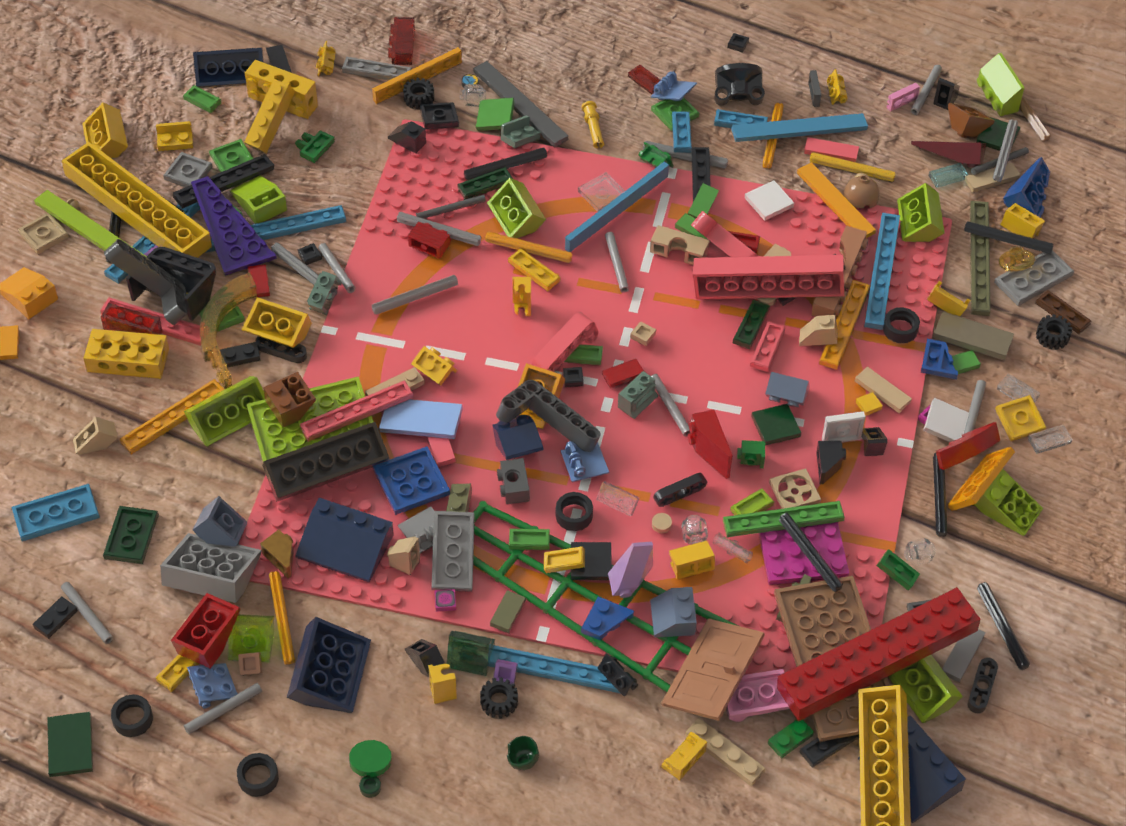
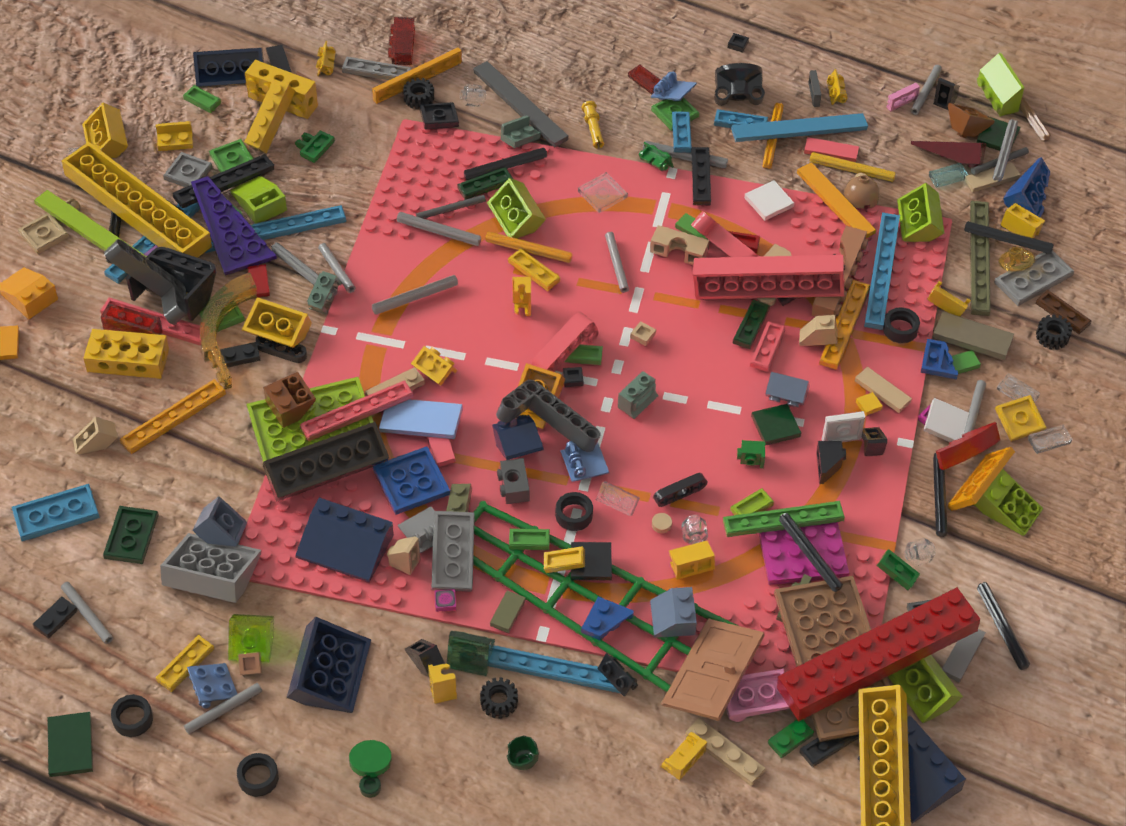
red slope [171,593,241,669] -> none
lime slope [184,376,265,446] -> none
pearl gold slope [260,529,294,579] -> none
light orange axle [269,571,295,665] -> none
black tile [297,243,322,265] -> none
black slope [388,121,426,153] -> none
red brick [408,221,451,259] -> none
tile [462,74,479,90] -> none
bright green tile [476,98,515,131] -> none
medium lavender plate [494,659,518,684] -> none
dark azure tile [565,162,669,252] -> none
red tile [602,359,644,388] -> none
lavender wedge [608,542,653,598] -> none
light grey piece [651,374,690,437] -> none
bright green tile [688,183,719,219] -> none
red slope [688,409,733,479] -> none
clear pin [713,532,753,563] -> none
tan piece [769,469,821,509] -> none
black beam [967,658,998,713] -> none

